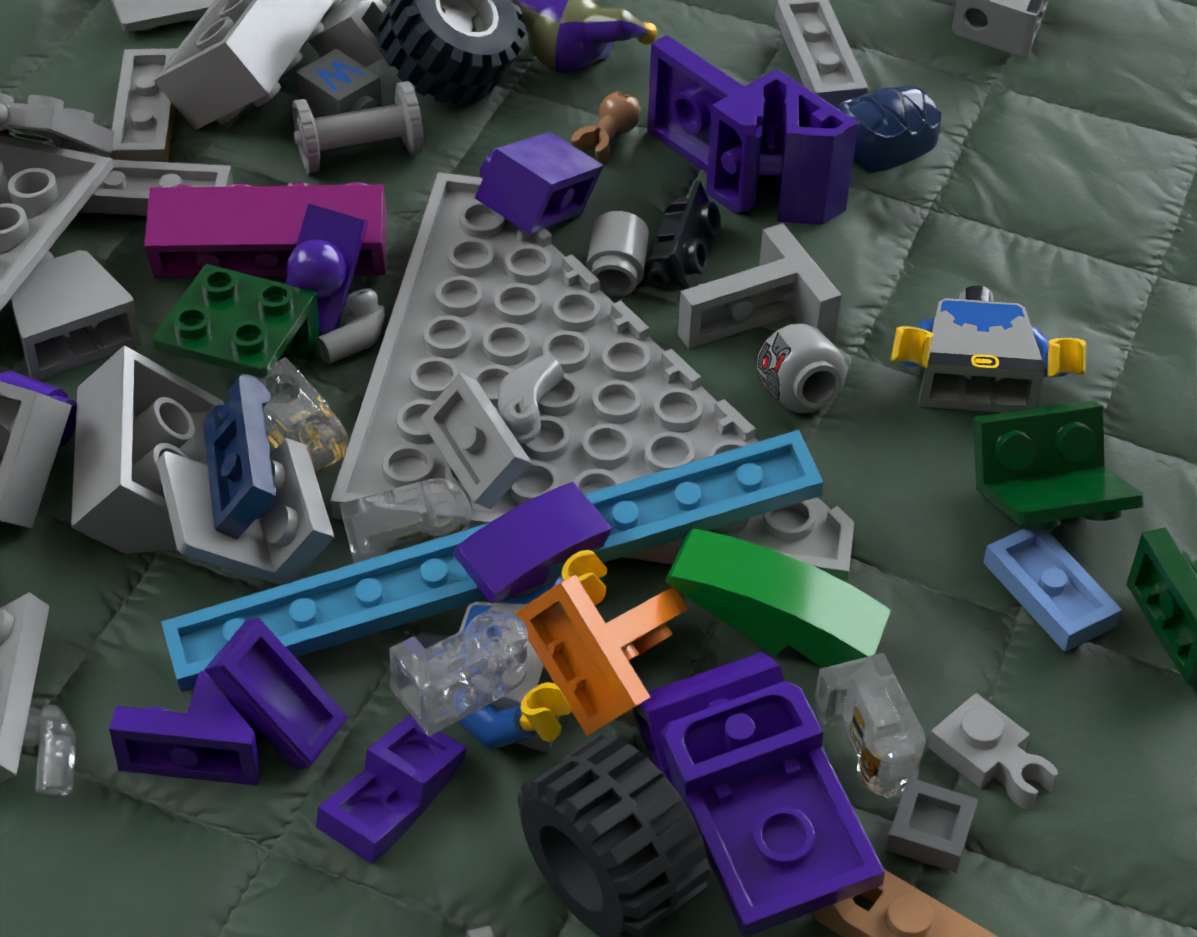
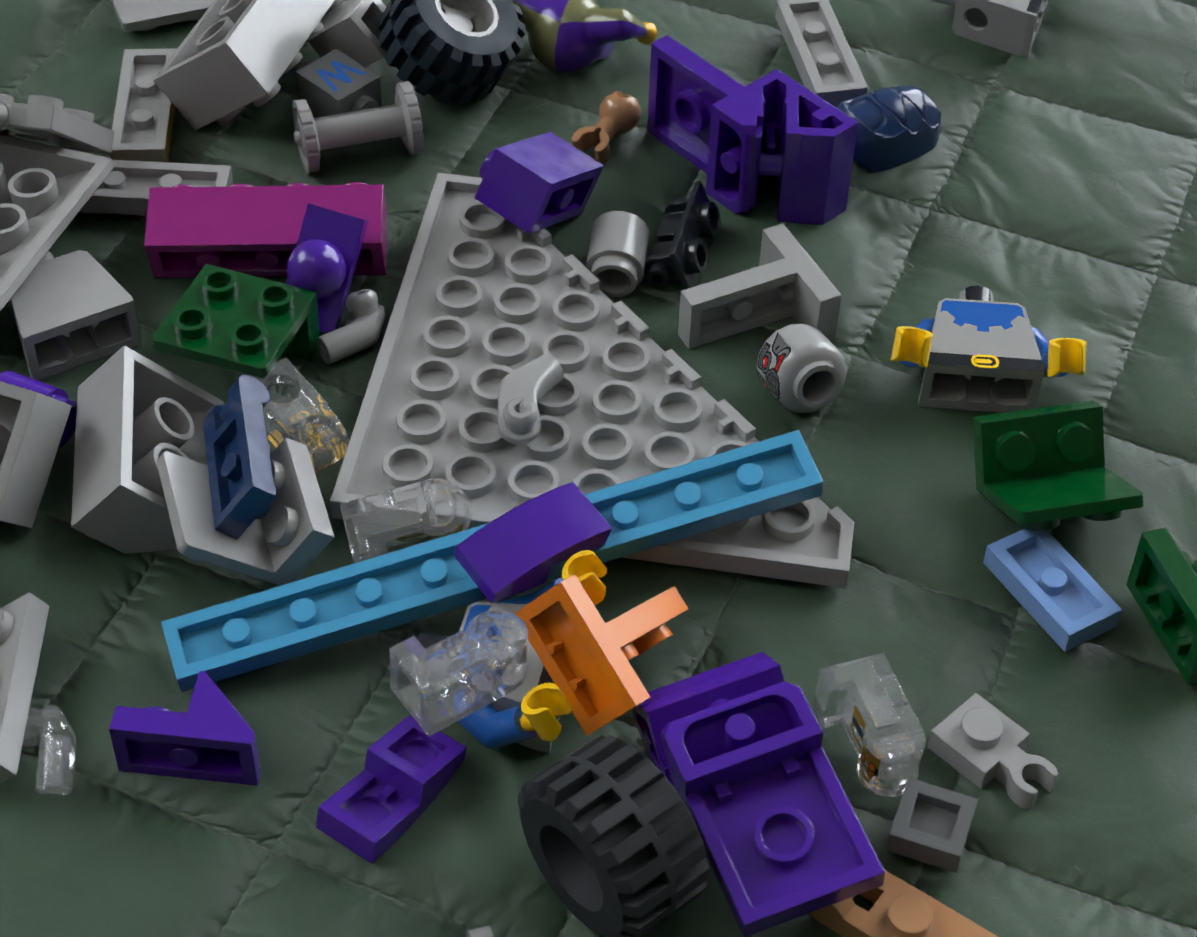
dark purple tile [204,617,349,770] -> none
light grey plate [420,373,532,509] -> none
green slope [665,528,891,682] -> none

